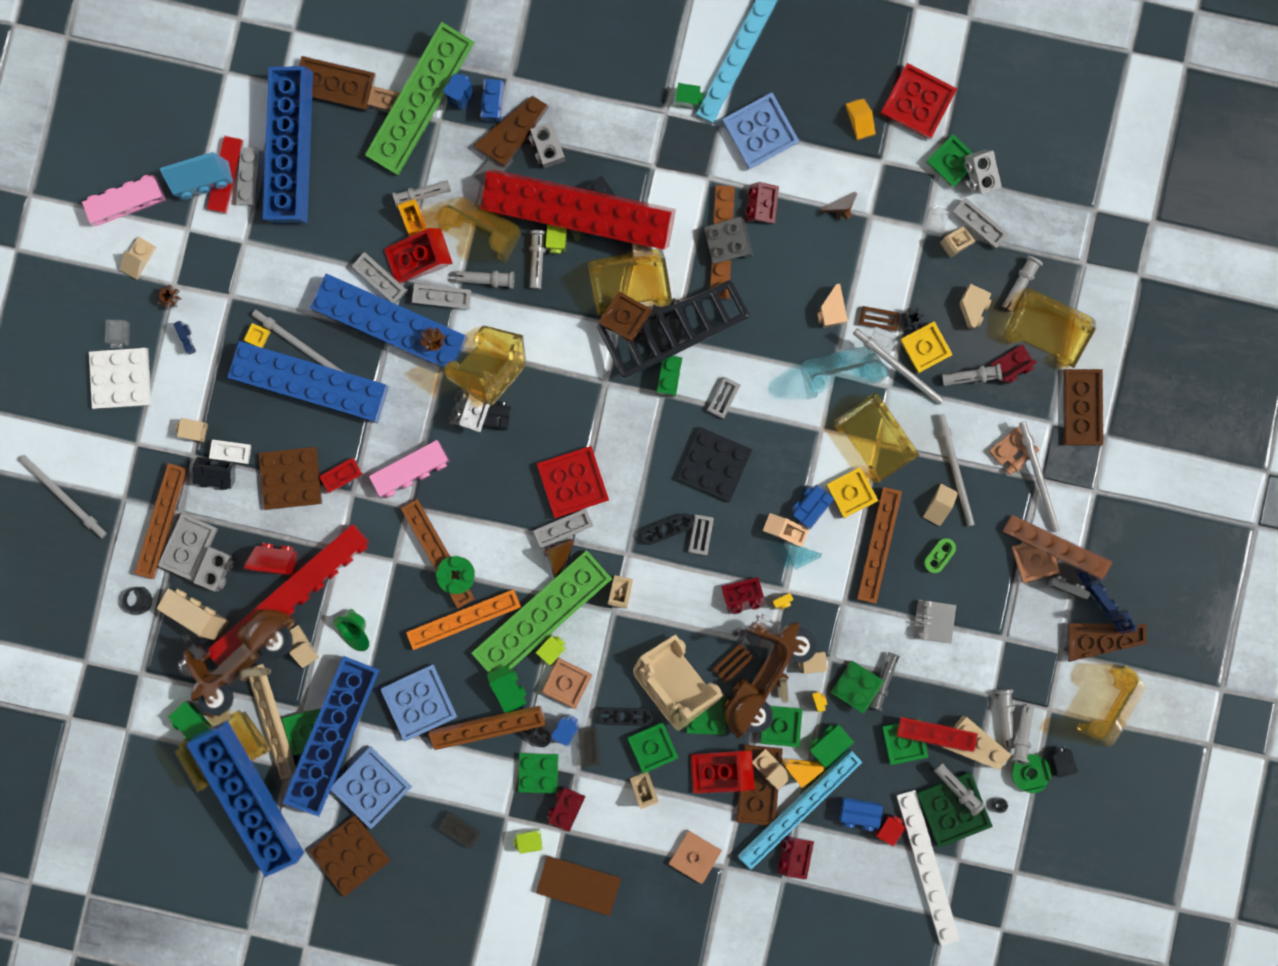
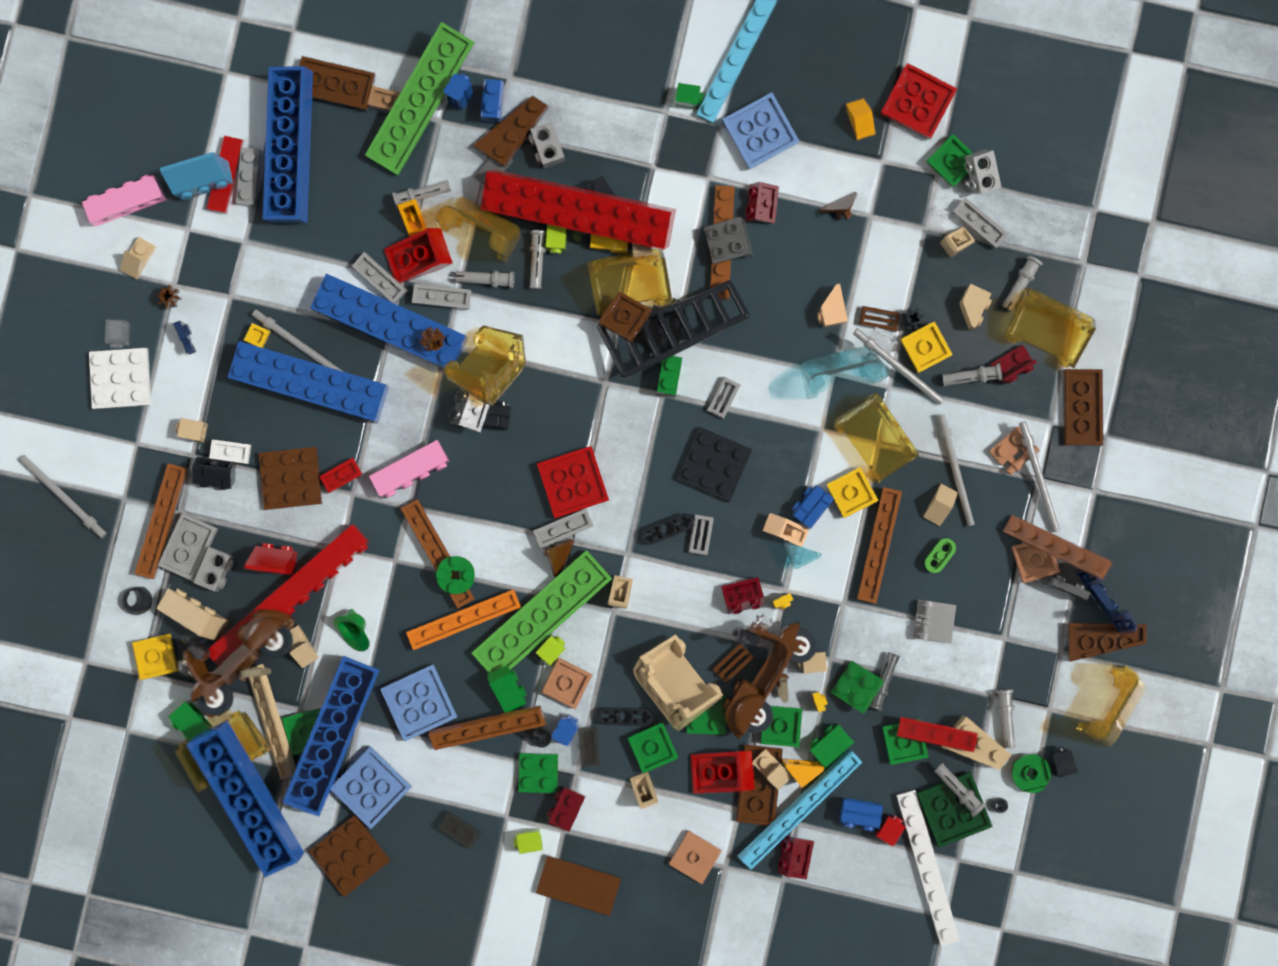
light grey pin [1010,704,1035,765] -> none
none -> yellow plate [132,634,179,680]
none -> yellow piece [590,234,628,254]

